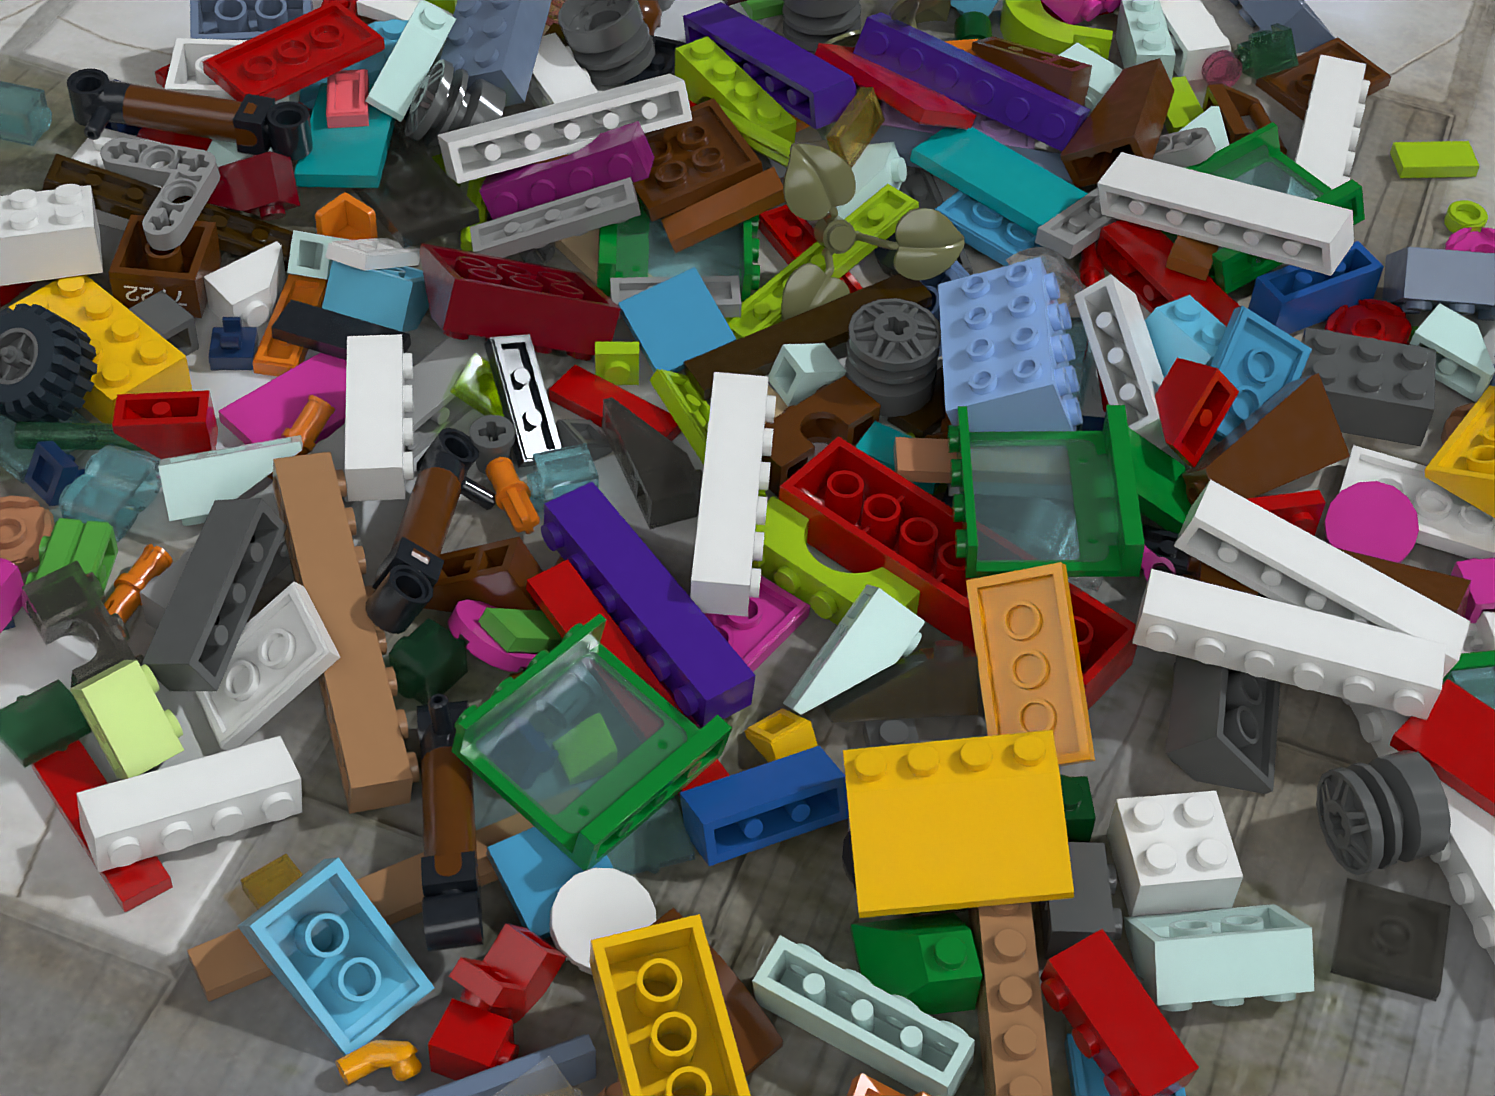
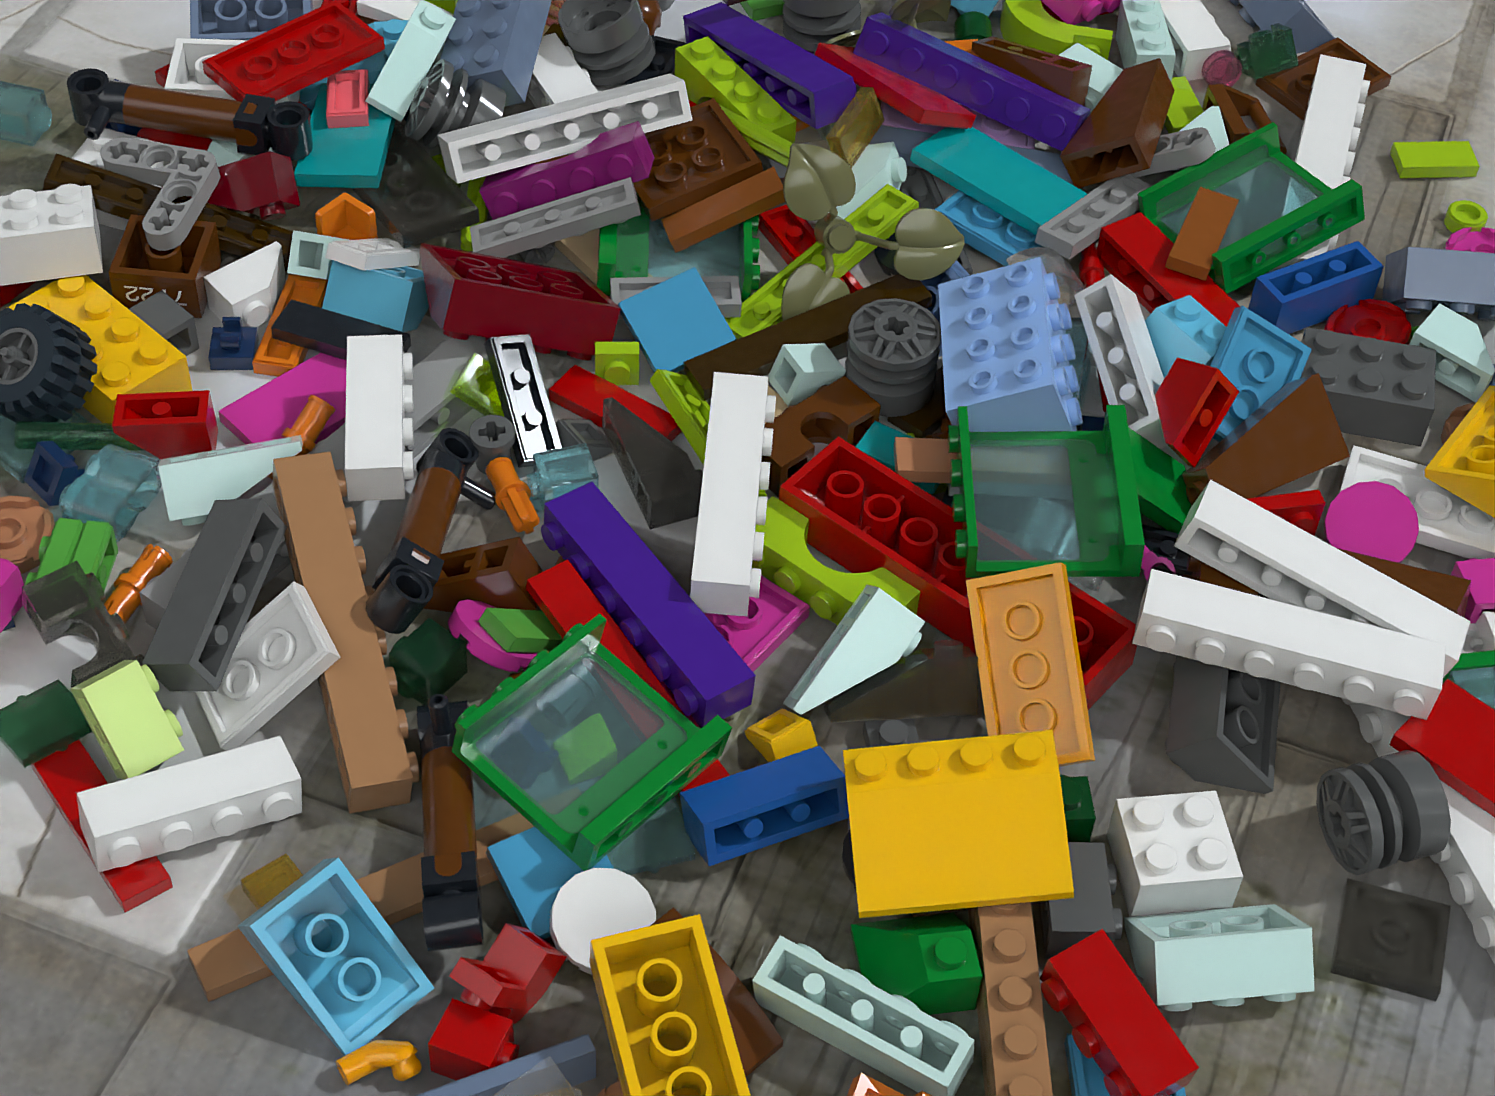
white brick [1097,152,1354,276] -> none

